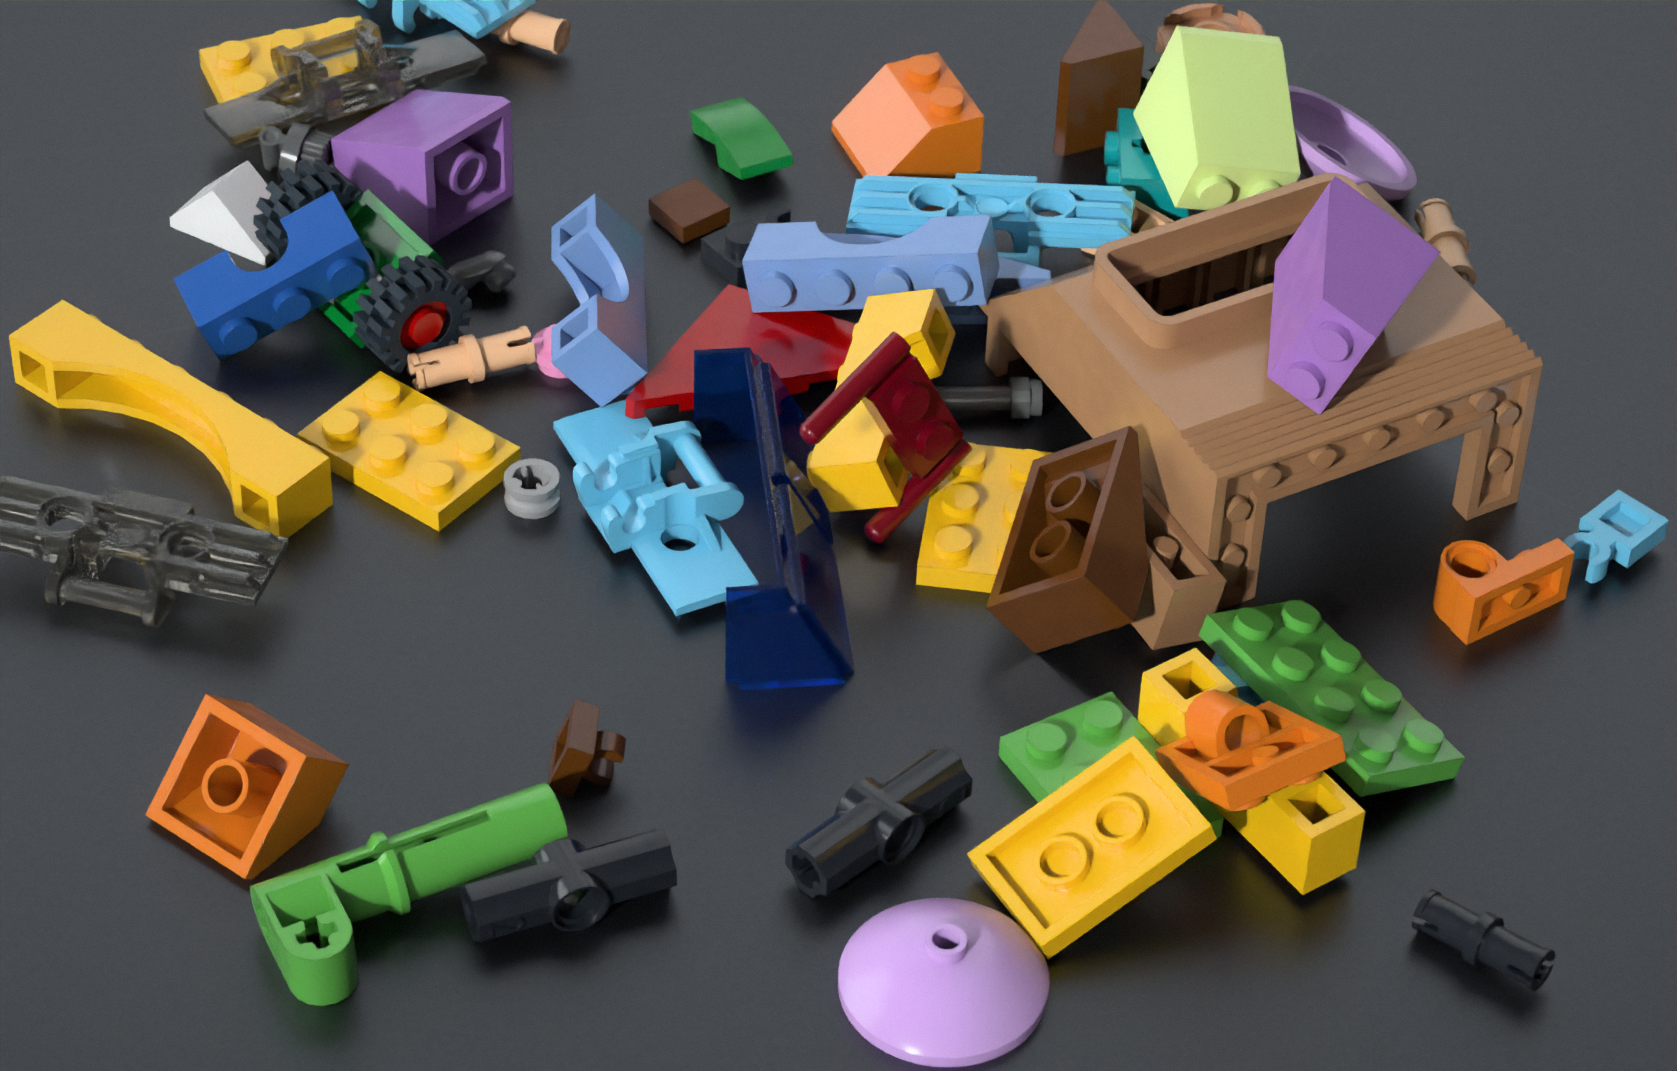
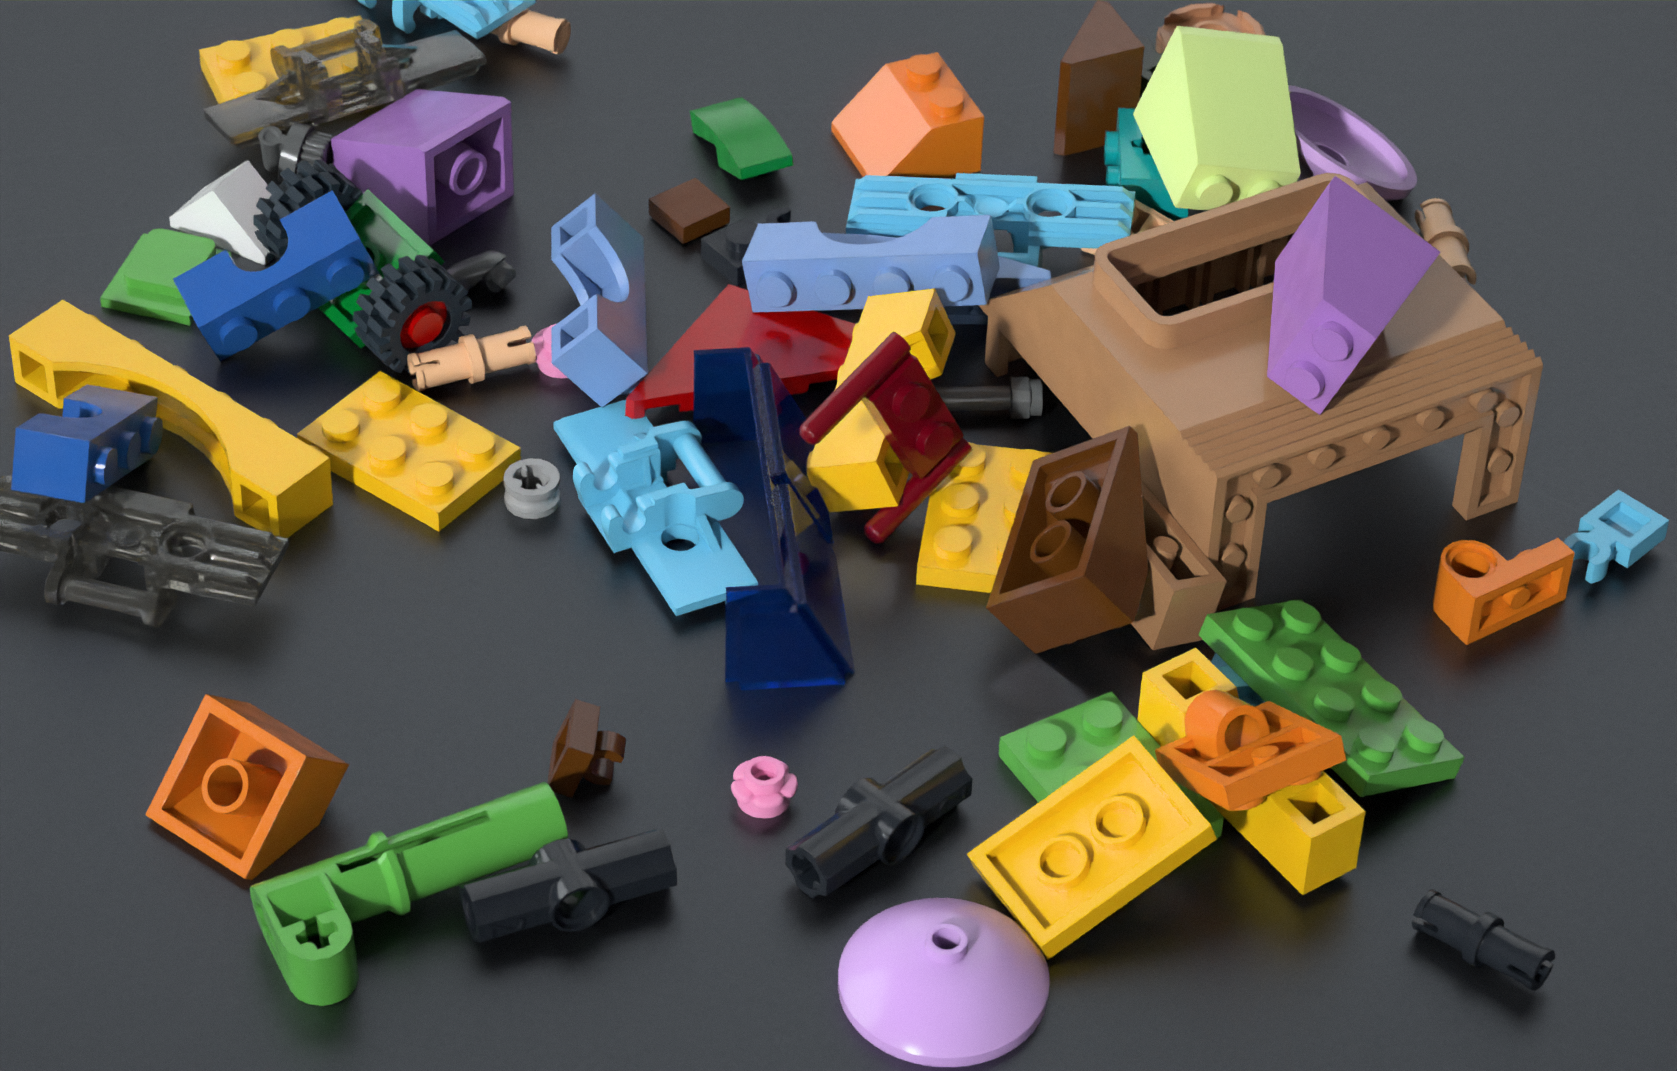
none -> blue arch [11,384,163,503]
none -> bright green piece [100,228,231,326]
none -> bright pink plate [731,756,798,818]

